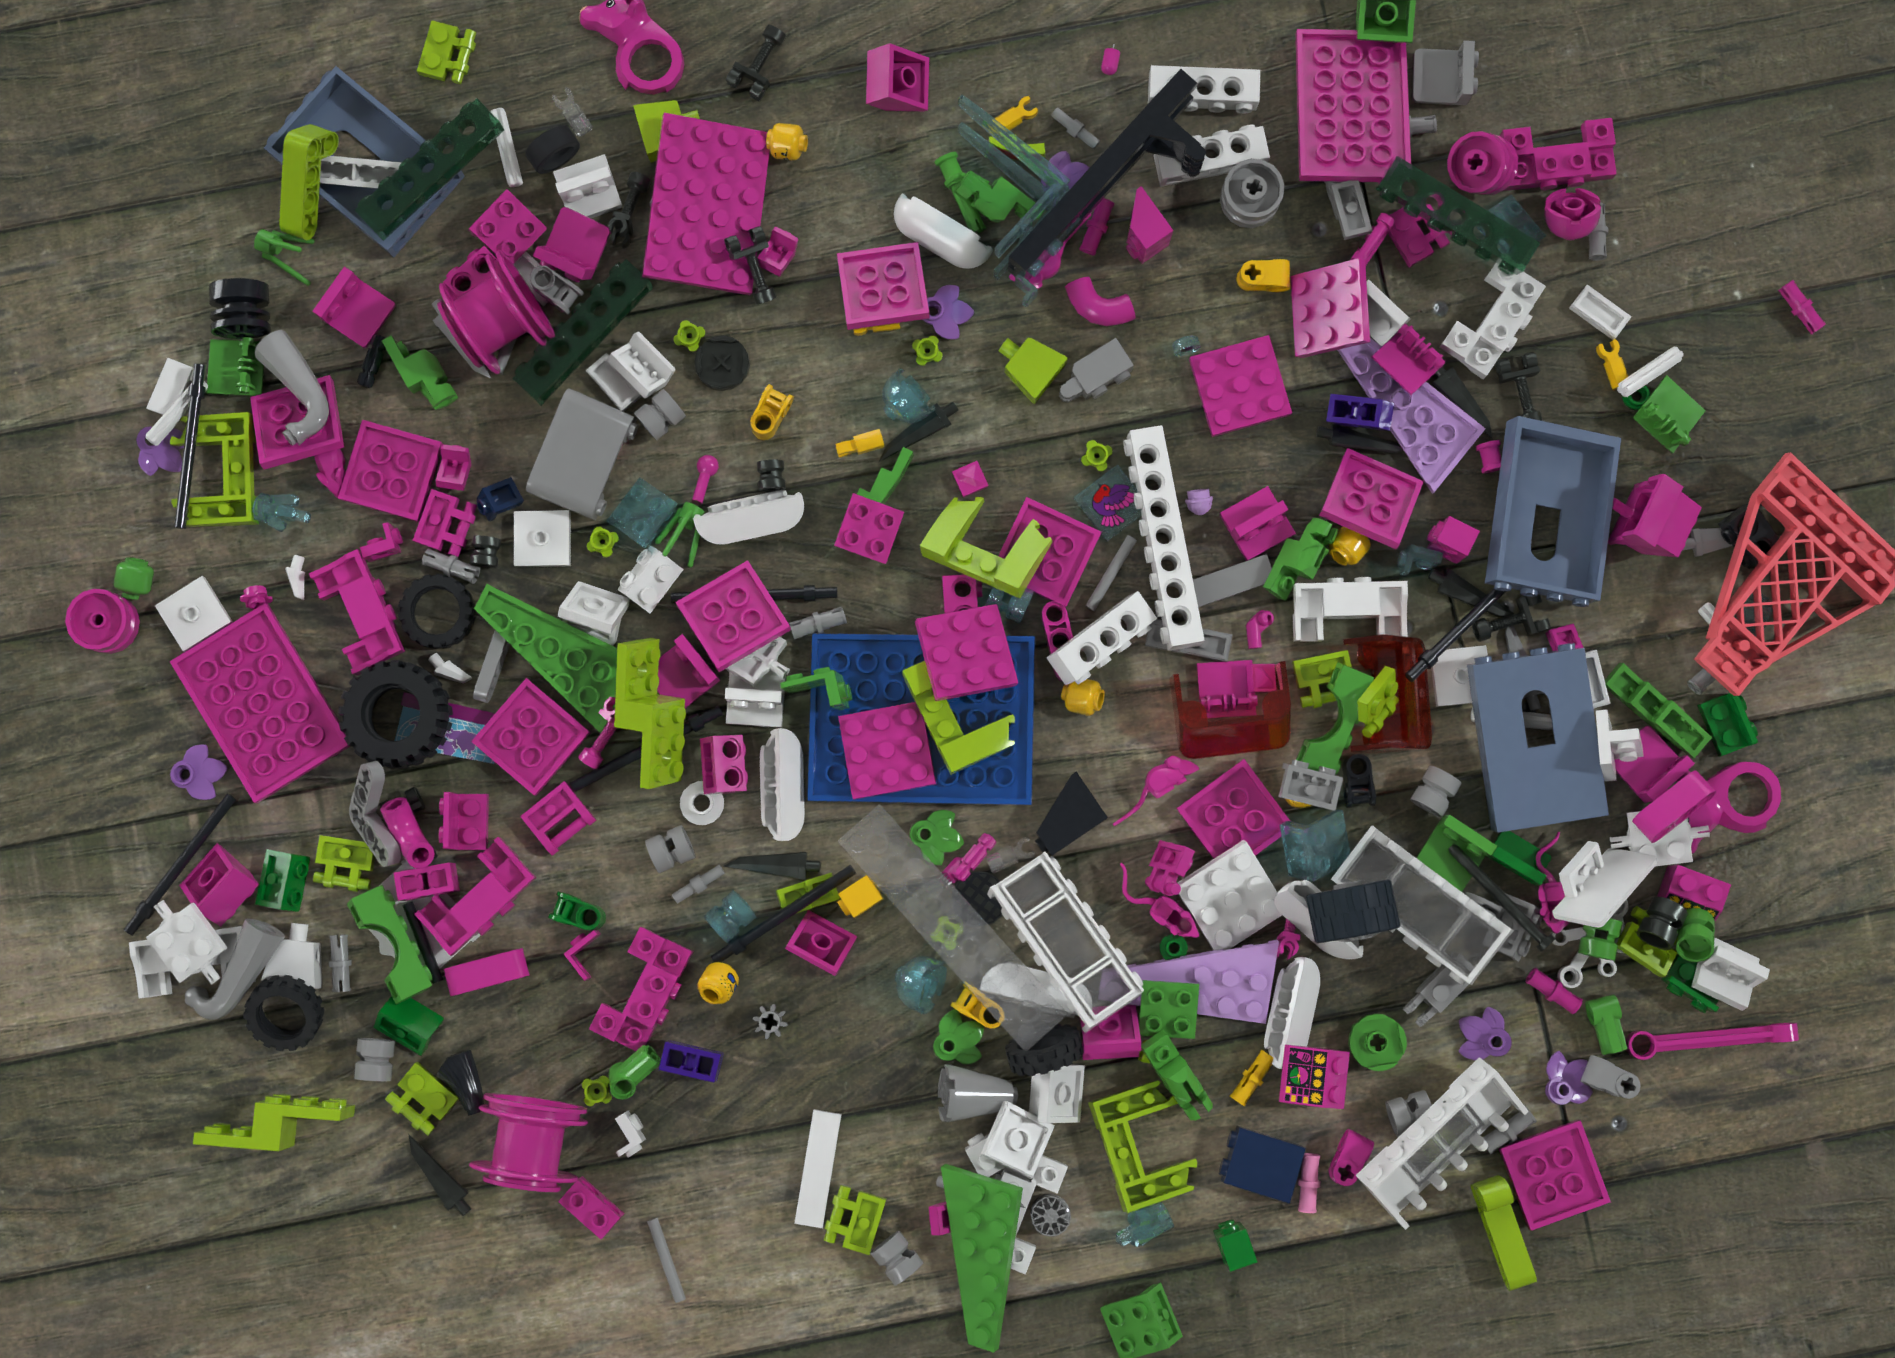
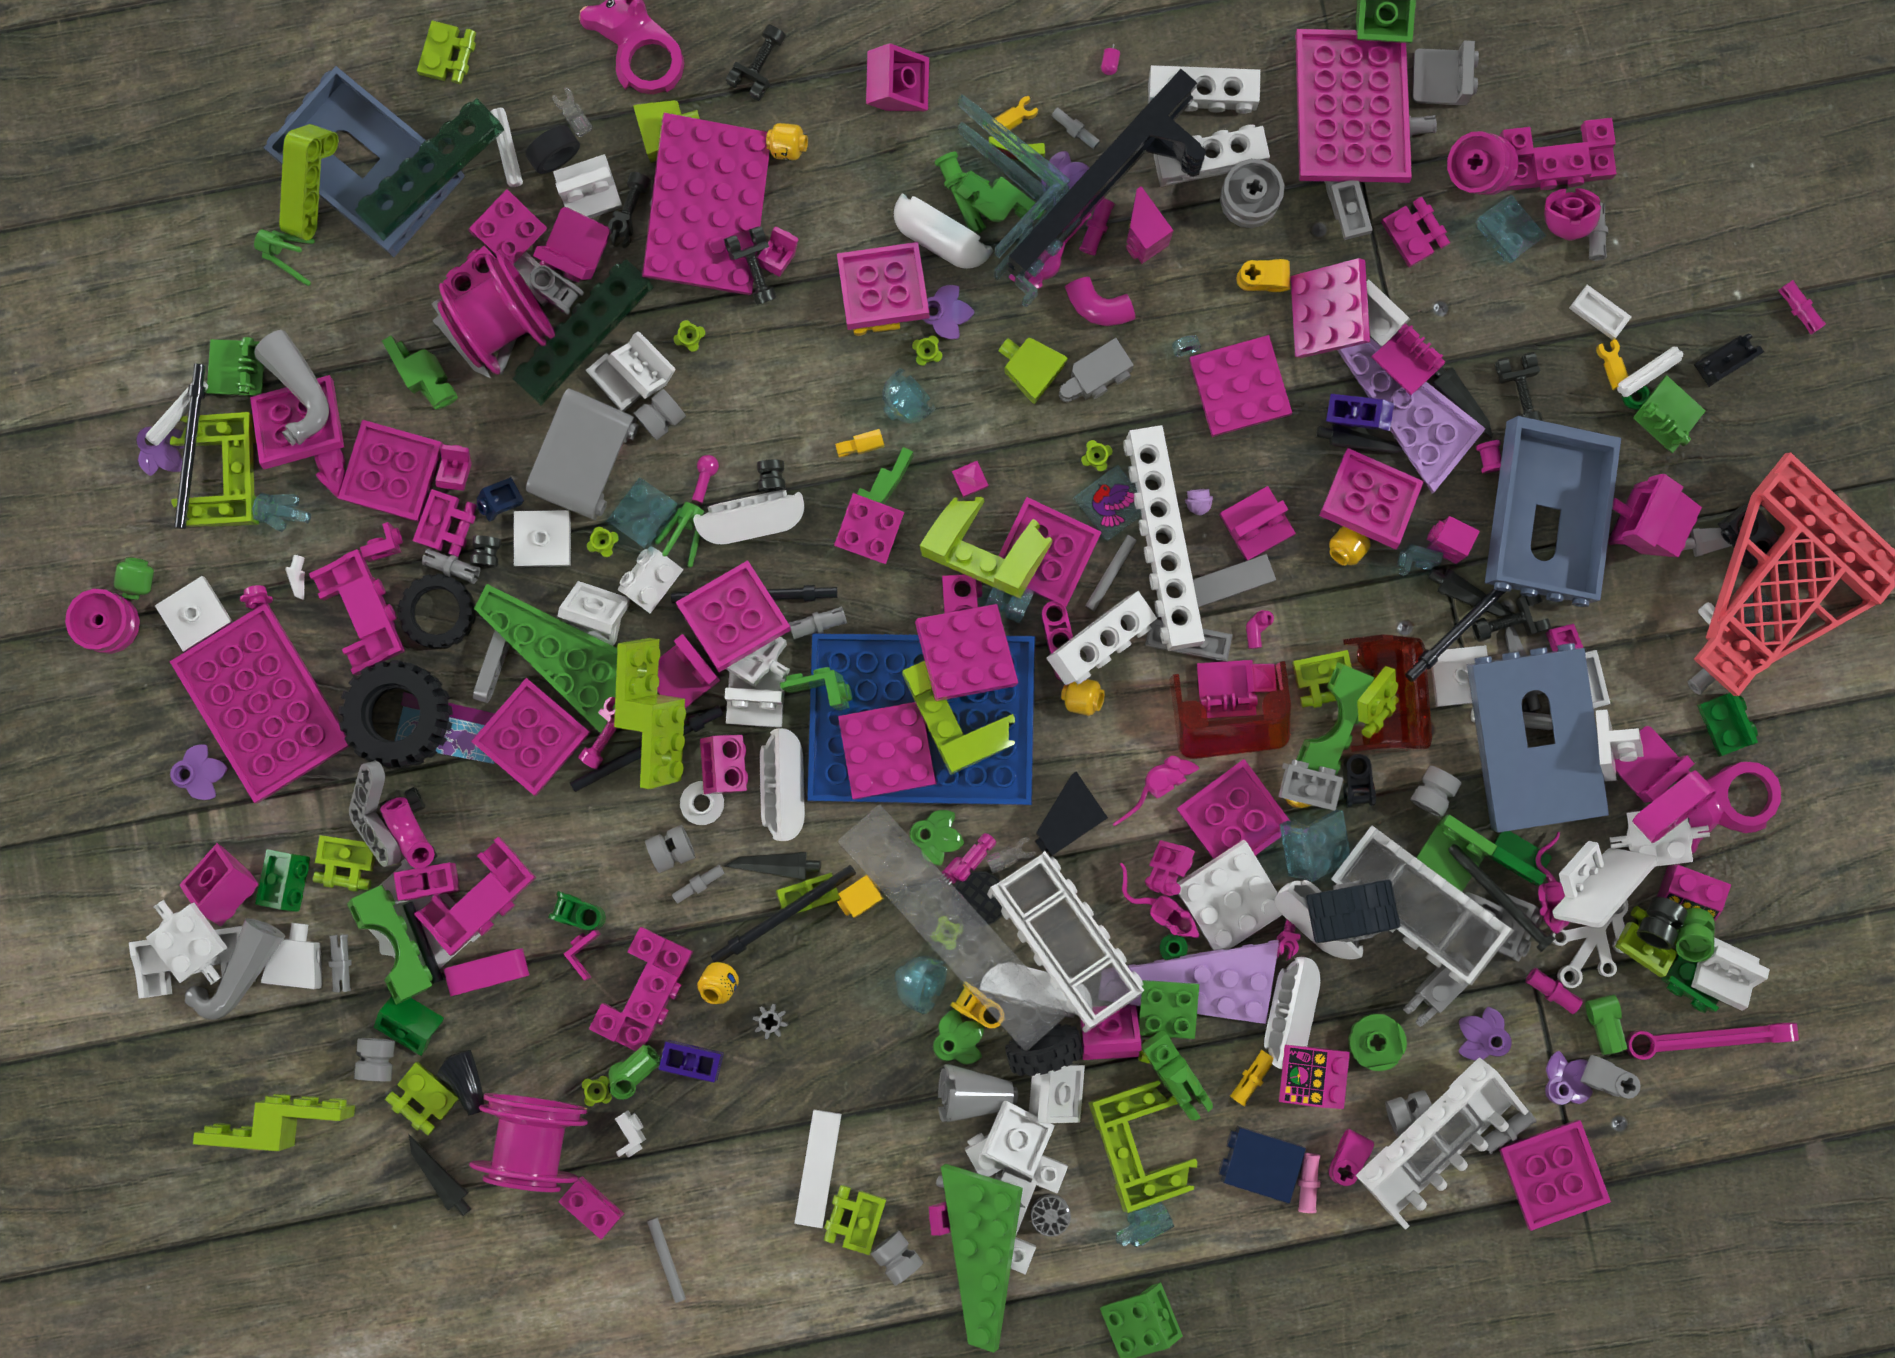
black bar [124,793,237,936] -> none
white tile [146,358,194,415] -> none
black wheel [209,278,271,339] -> none
black tyre [243,975,324,1051] -> none
dark pink bracket [312,266,396,348] -> none
white brick [320,156,409,189] -> none
black axle [357,334,386,388] -> none
white bar [428,653,472,683] -> none
dark pink bracket [439,792,489,850] -> none
dark pink plate [520,781,597,856] -> none
pearl dark grey tile [694,335,750,391] -> none
clear light blue wheel [704,890,757,943] -> none
yellow piece [750,384,794,440] -> none
dark pink slope [785,910,857,976] -> none
pearl dark grey bar [878,402,959,463] -> none
green brick [1213,1219,1257,1272] -> none
bright green plate [1263,518,1339,601] -> none
white bracket [1293,577,1408,642] -> none
dark pink plate [1350,213,1395,266] -> none
clear green brick [1375,156,1540,276] -> none
white bracket [1439,254,1546,379] -> none
lime beam [1471,1175,1537,1291] -> none
bright green wheel [1578,918,1623,961] -> none
bright green slope [1605,663,1712,758] -> none
none -> black hinge [1694,333,1764,387]

